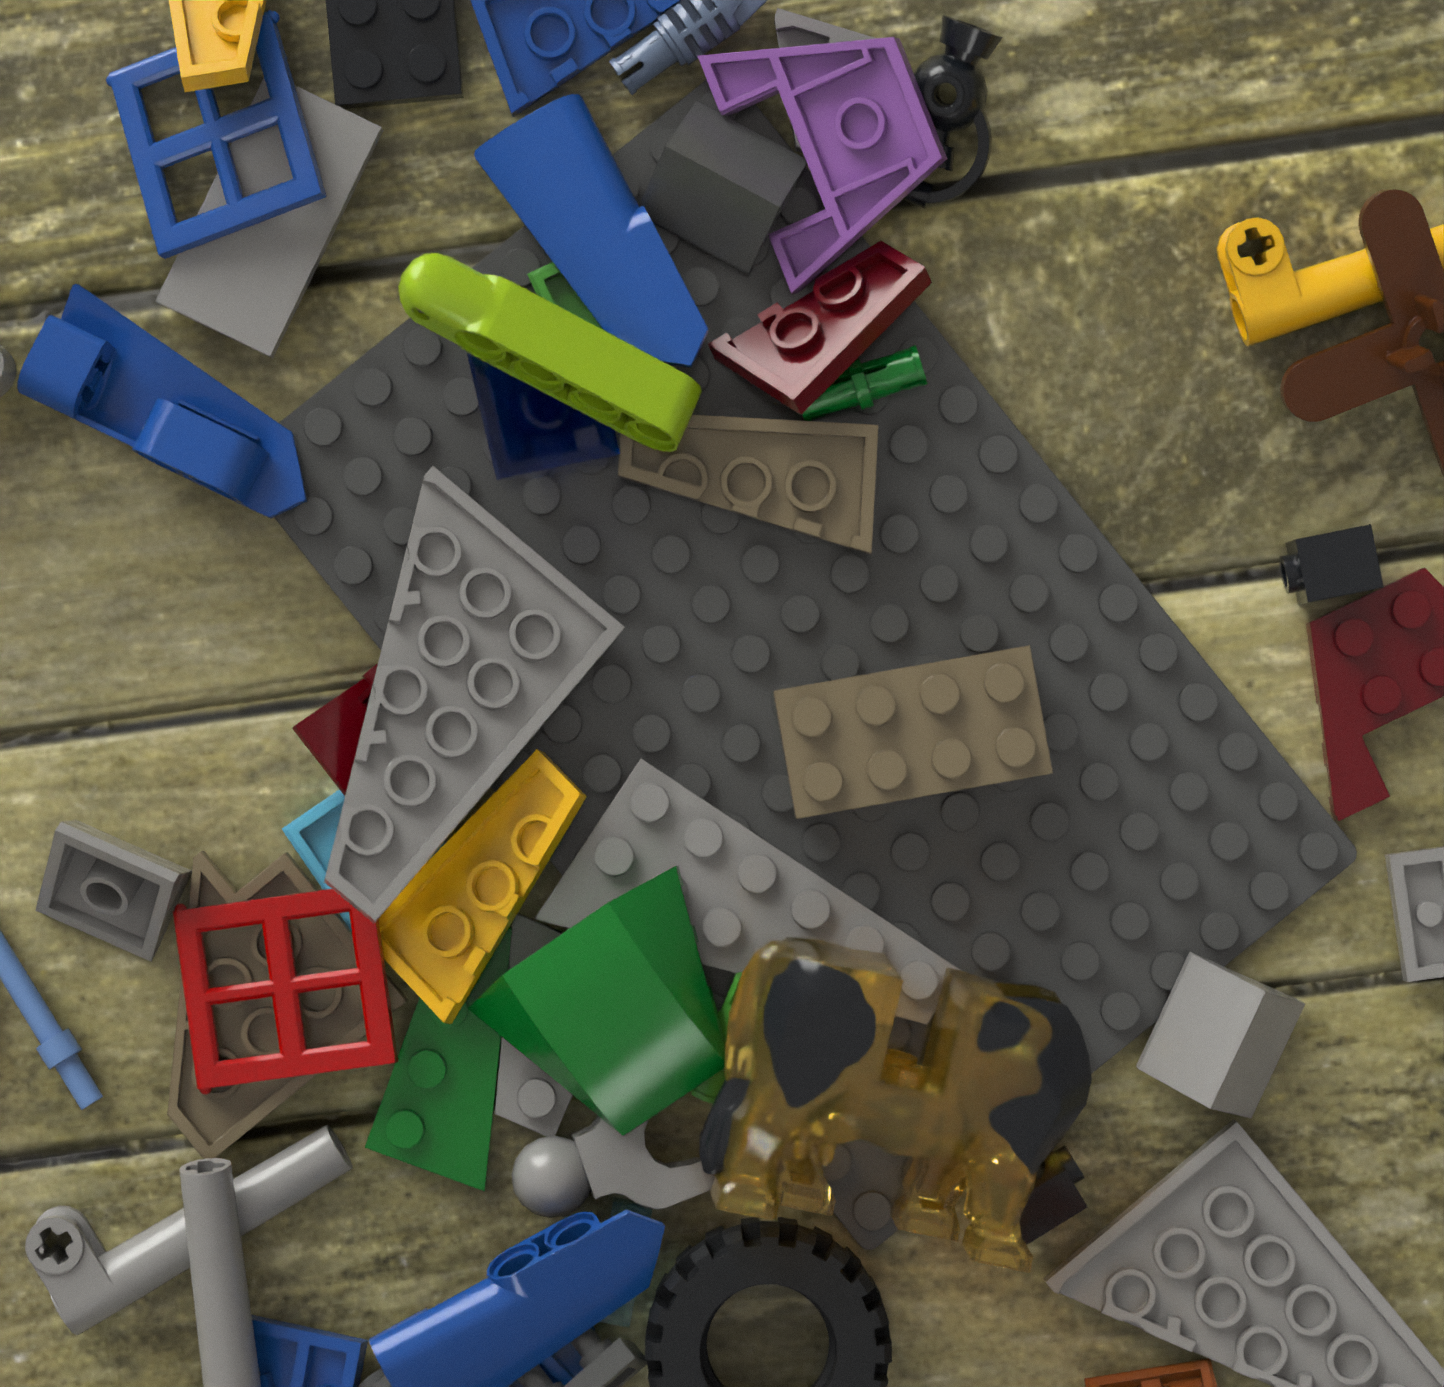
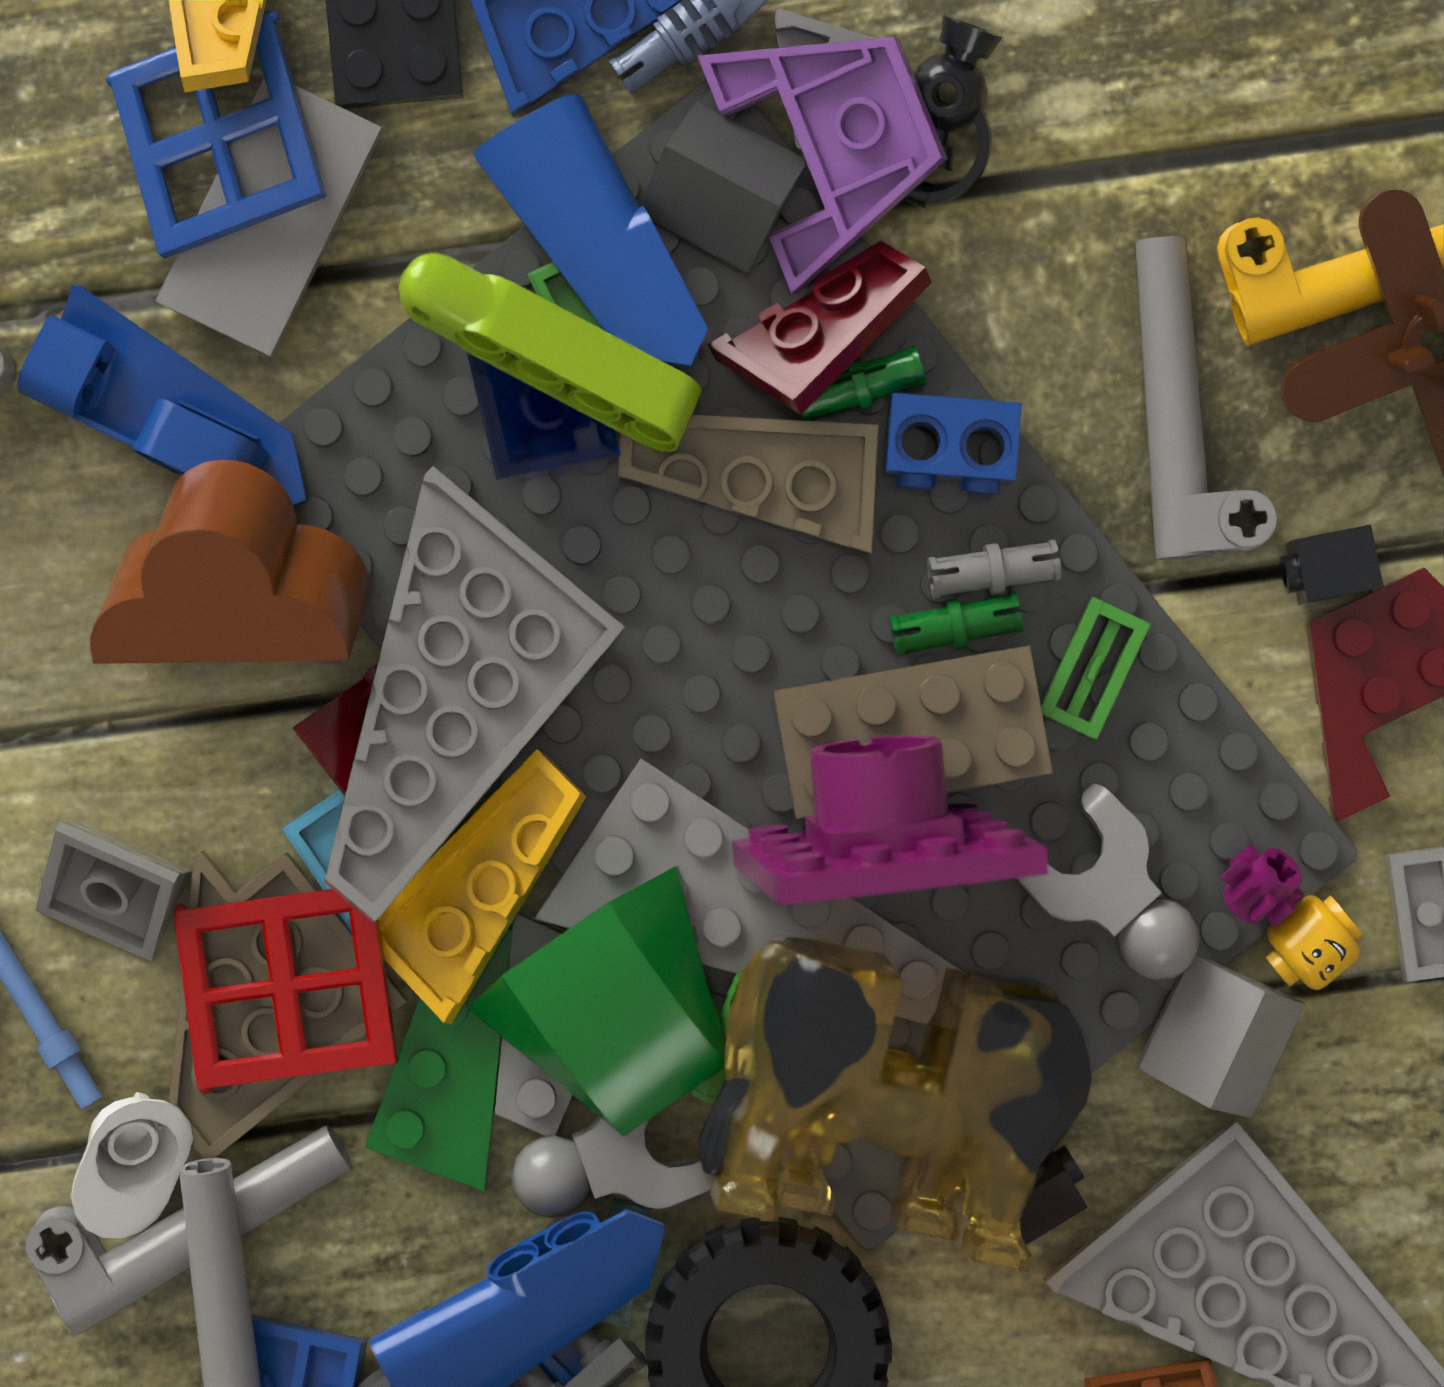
none -> white piece [71,1092,193,1239]
none -> dark orange brick [90,460,371,664]
none -> magenta piece [732,735,1049,906]
none -> blue brick [884,393,1022,495]
none -> green pin [889,591,1023,657]
none -> light grey pin [927,540,1061,599]
none -> light grey piece [1015,783,1200,981]
none -> bright green tile [1041,597,1151,740]
none -> light grey axle [1135,236,1277,560]
none -> magenta gear [1221,845,1304,927]
none -> yellow head [1265,895,1364,990]

